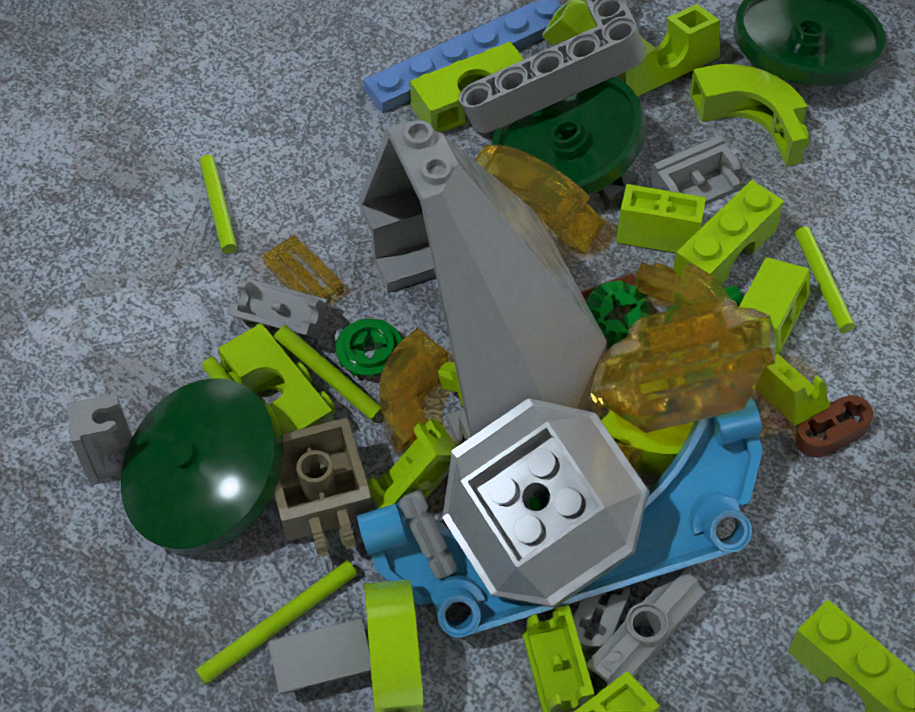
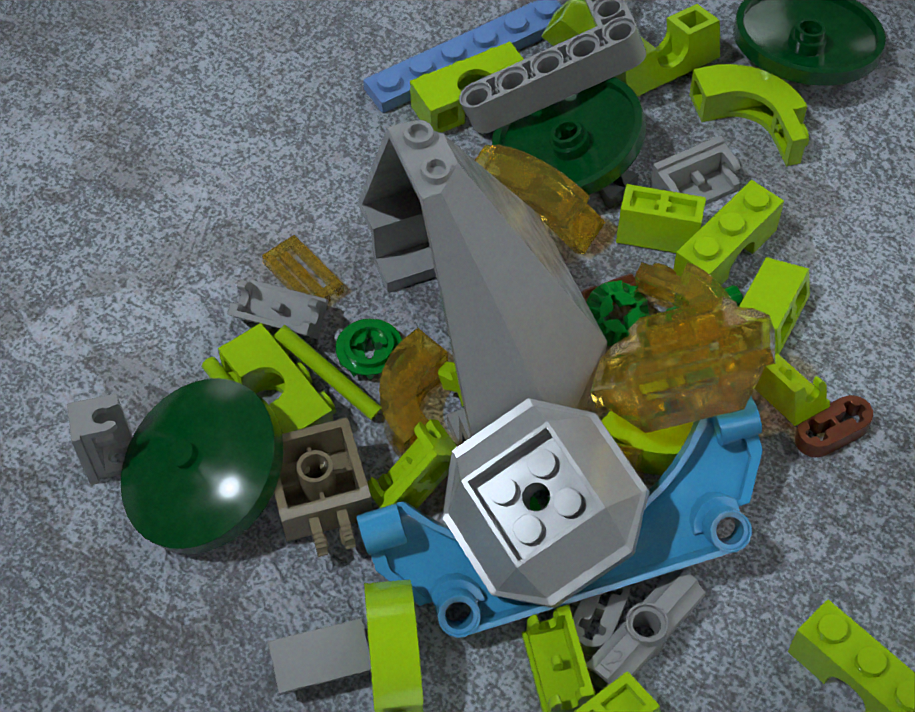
lime bar [195,560,357,685] -> none
lime bar [199,155,237,254] -> none
light grey axle [400,491,457,580] -> none
lime bar [795,226,855,333] -> none

